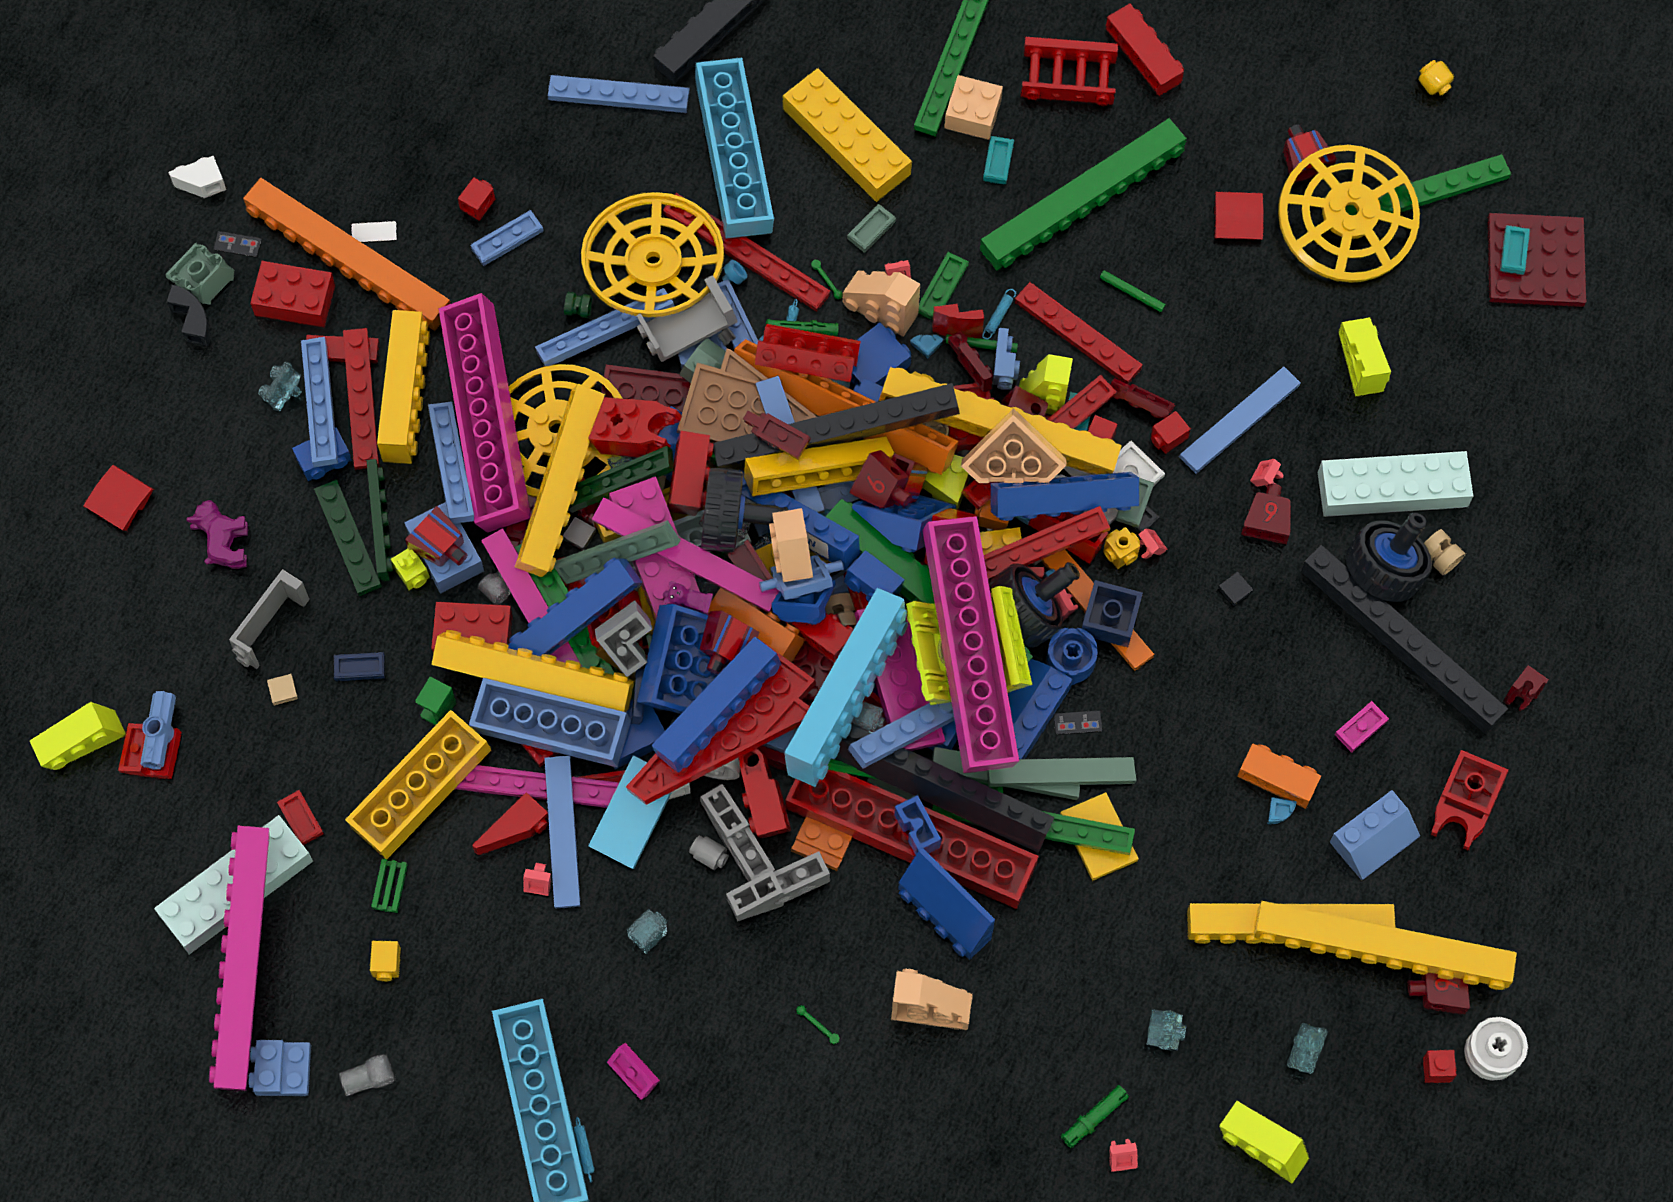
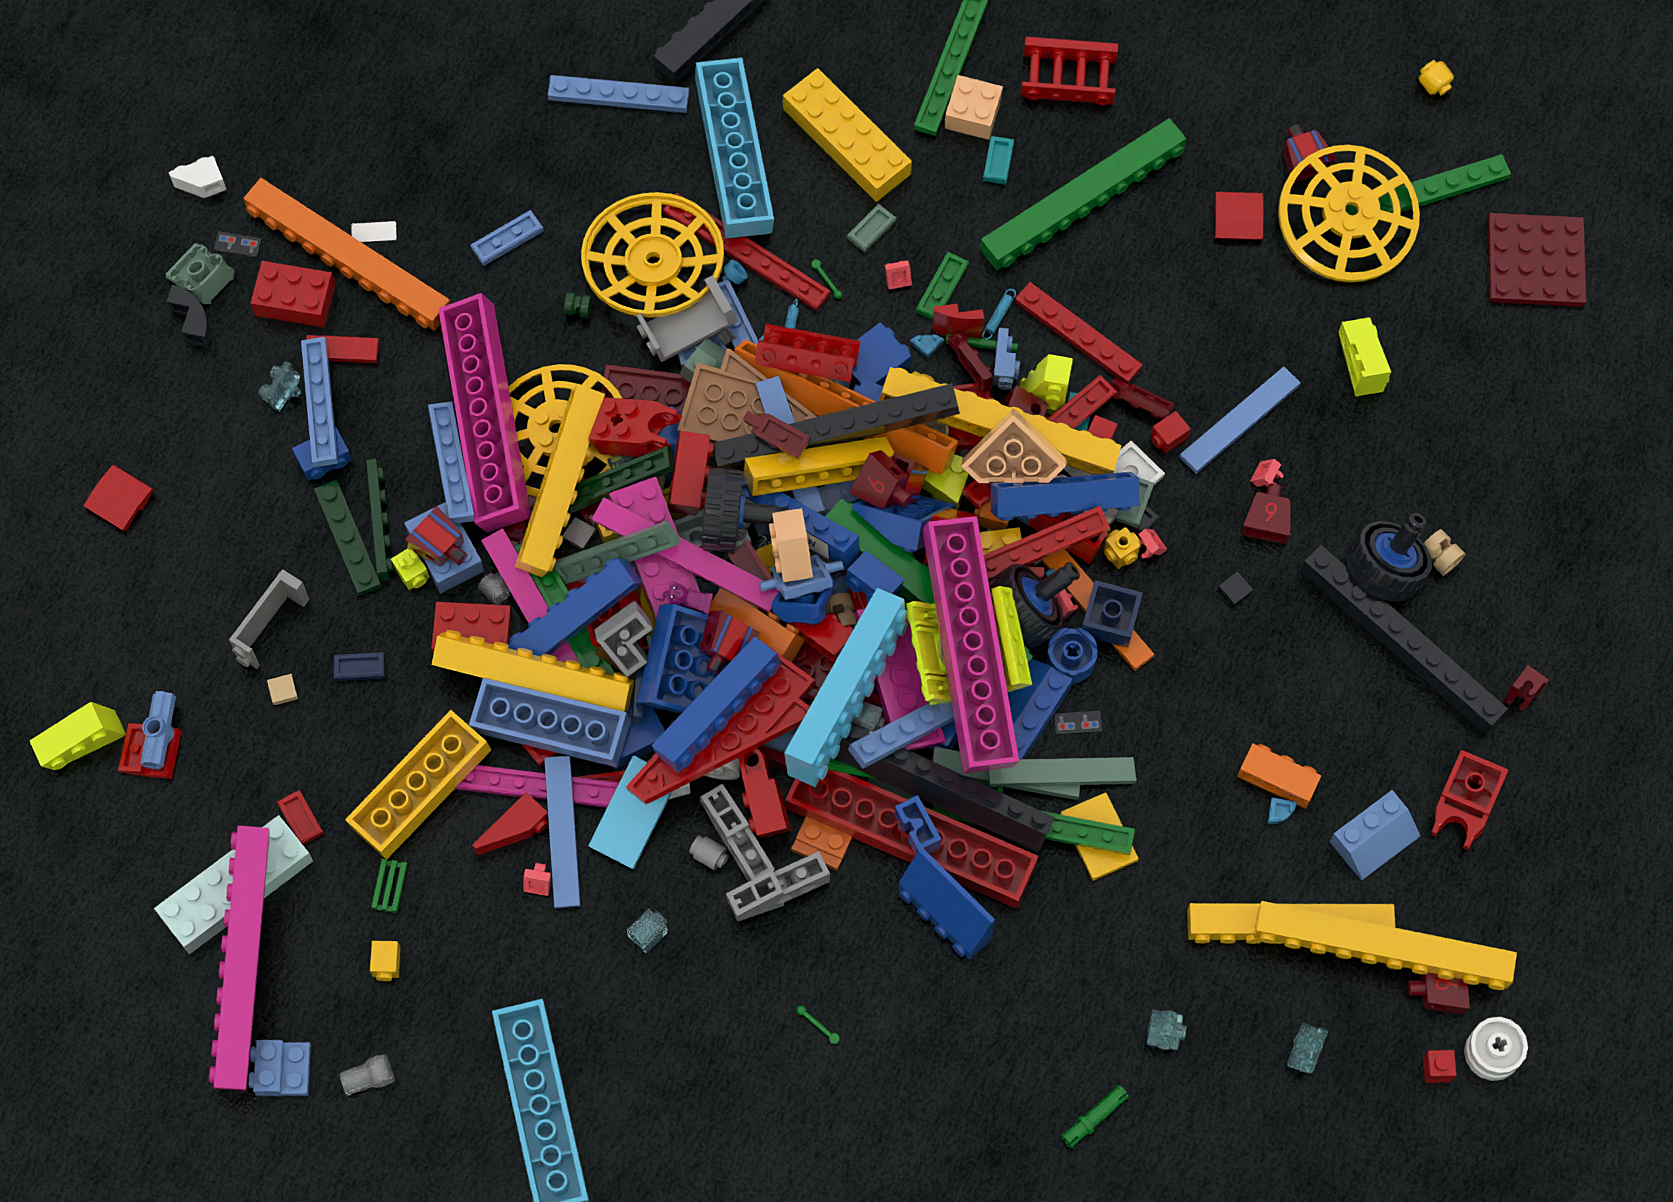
magenta animal [186,500,248,569] -> none
red plate [343,328,379,470] -> none
yellow brick [377,310,430,464] -> none
green panel [416,677,457,726] -> none
red brick [458,178,495,221] -> none
medium blue plate [535,288,675,366] -> none
medium azure piece [573,1117,595,1182] -> none
dark pink plate [607,1043,660,1100] -> none
green pin [765,319,838,337] -> none
light nougat brick [843,271,920,337] -> none
light nougat brick [891,969,972,1030] -> none
green bar [1100,270,1166,312] -> none
red brick [1106,4,1184,96] -> none
coral tile [1110,1139,1138,1172] -> none
neon yellow wedge [1220,1101,1309,1183] -> none
light aqua brick [1318,451,1473,517] -> none
dark pink plate [1335,701,1389,753] -> none
teal tile [1500,225,1530,275] -> none

